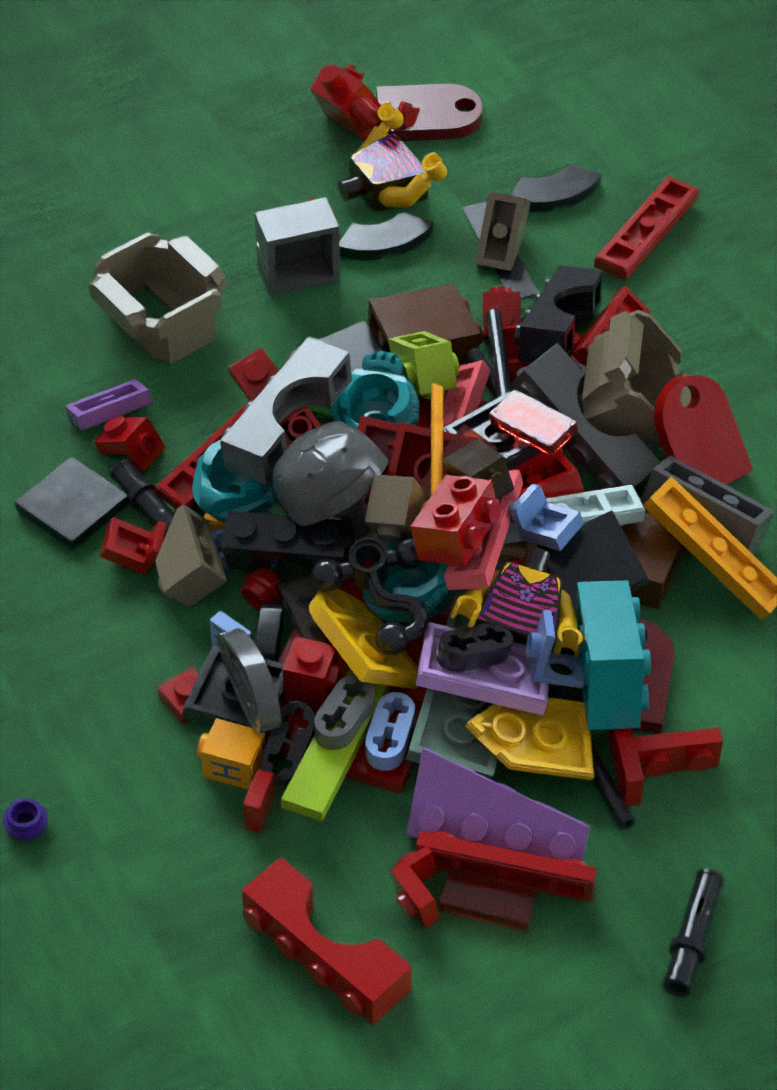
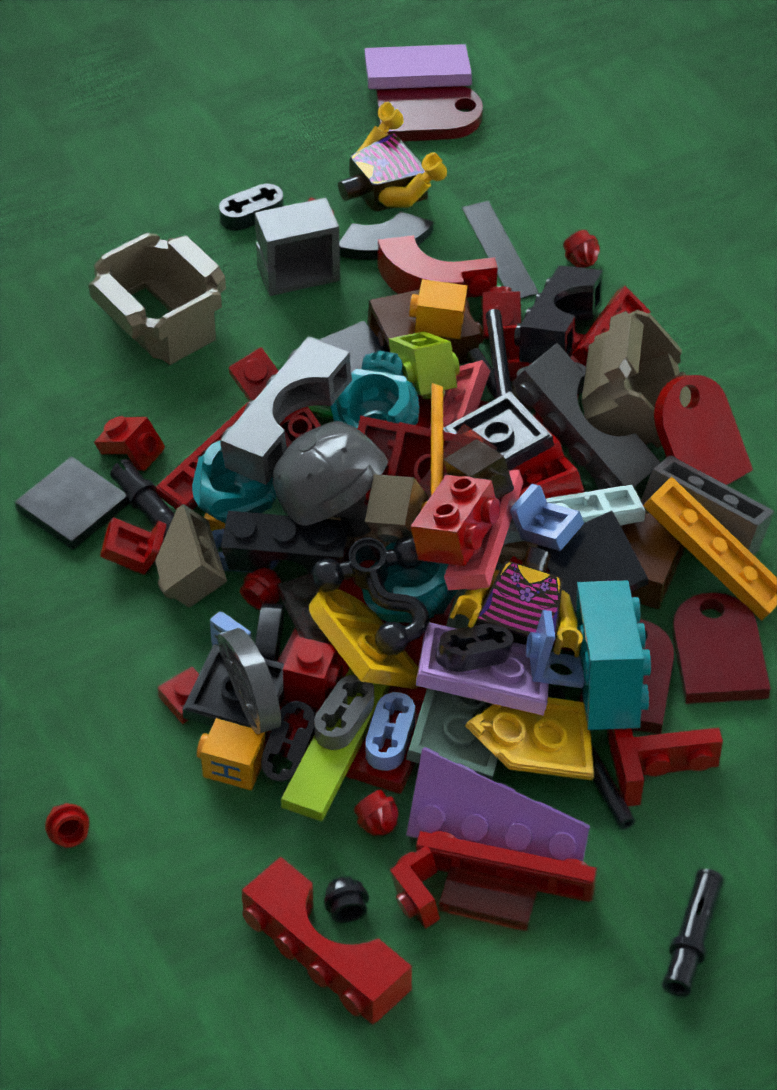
dark purple plate [3,798,48,841] -> none
medium lavender tile [65,379,152,431] -> none
red tile [243,769,274,833] -> none
red torso [310,64,420,141] -> none
dark tan slope [475,191,531,271] -> none
tile [489,389,578,456] -> none
black tile [511,164,601,212] -> none
red plate [594,176,699,281] -> none
none -> red plate [45,802,90,848]
none -> beam [219,183,284,231]
none -> black plate [324,876,369,923]
none -> red plate [353,789,399,836]
none -> lavender tile [364,44,472,90]
none -> arch [378,235,498,298]
none -> light orange brick [409,279,468,339]
none -> red plate [563,230,600,268]
none -> dark red tile [672,593,771,704]

